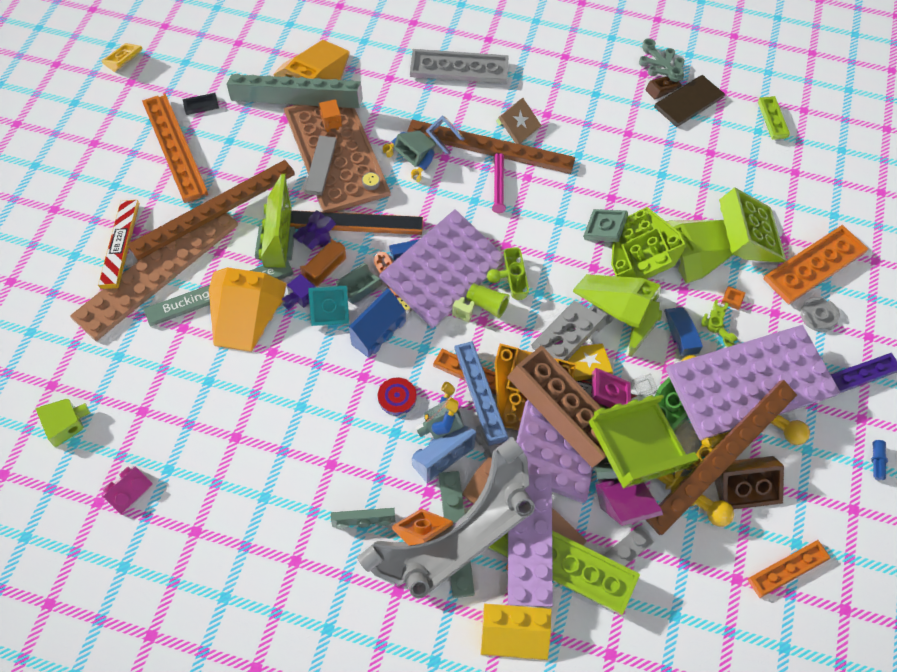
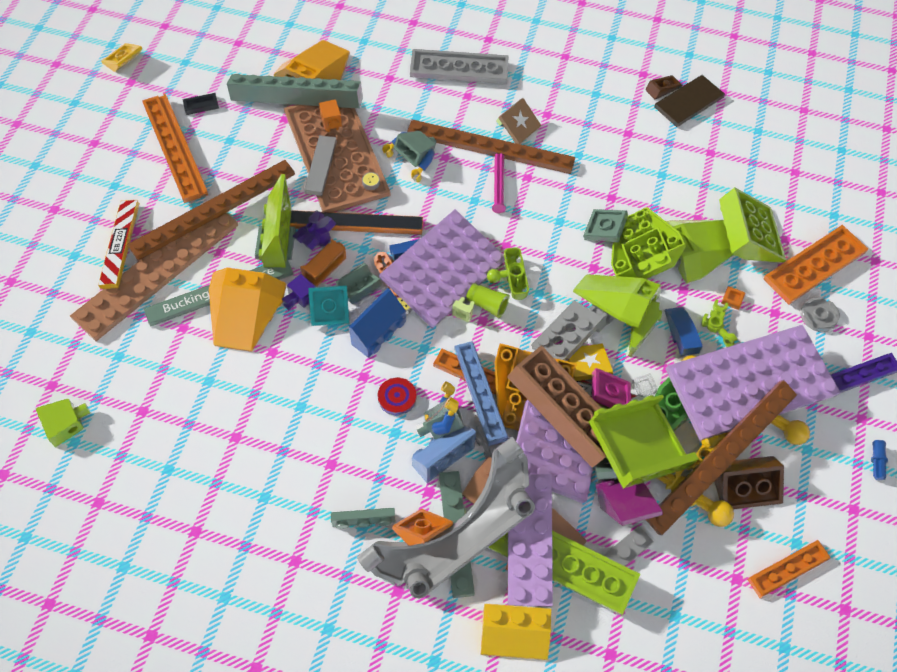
dark pink bracket [101,466,153,514] -> none
medium blue piece [426,115,465,154] -> none
sand green plant [639,38,685,82] -> none
lime plate [758,96,790,140] -> none

